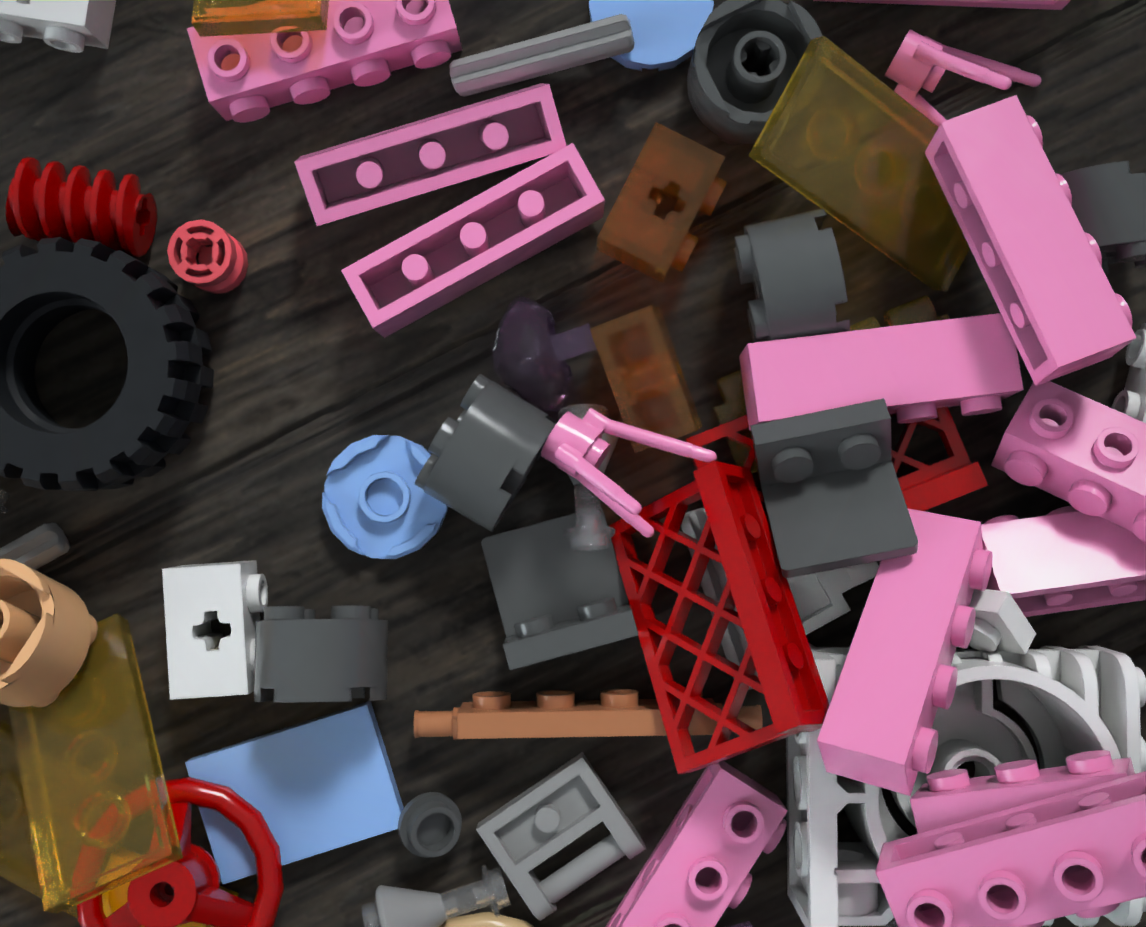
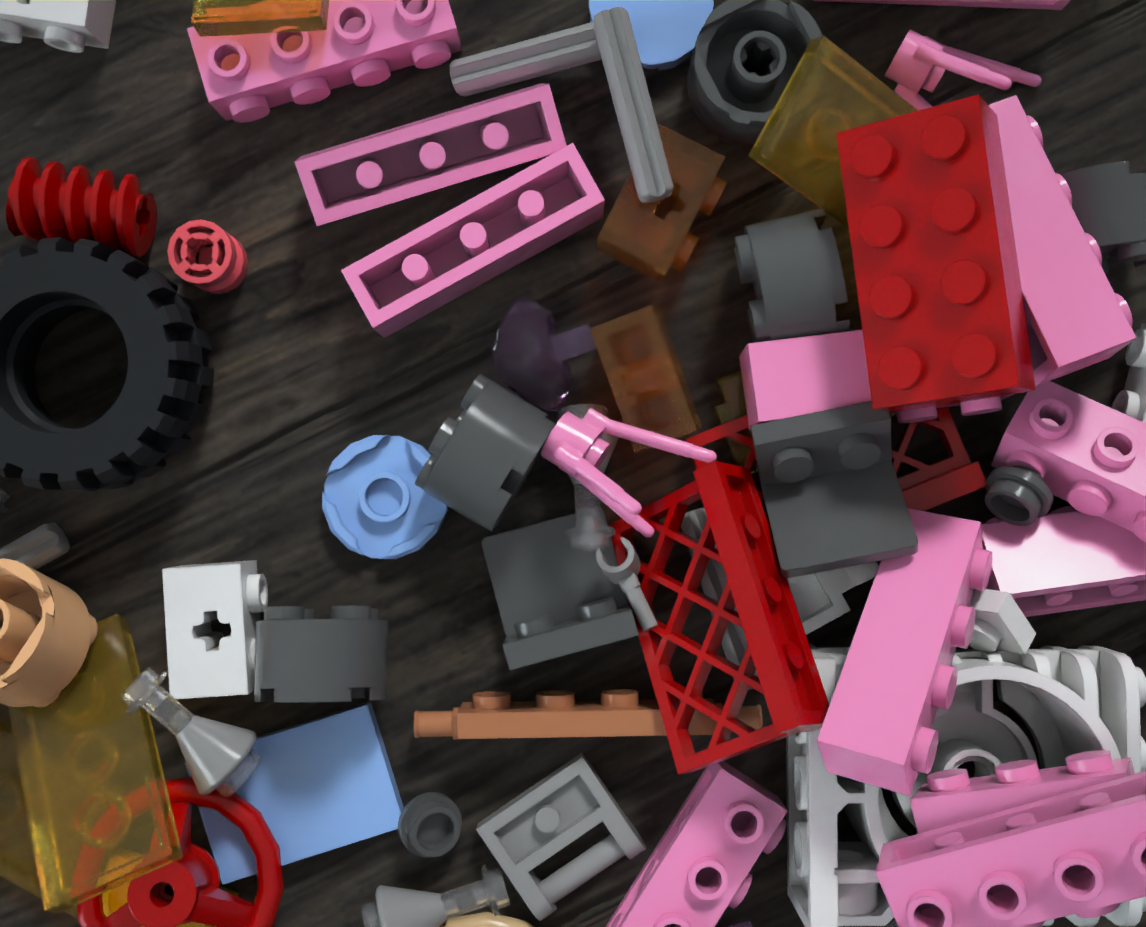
none -> piece [120,667,262,797]
none -> light grey axle [593,7,673,203]
none -> light grey hand [596,537,658,632]
none -> red brick [836,94,1036,412]
none -> dark grey plate [985,466,1053,526]

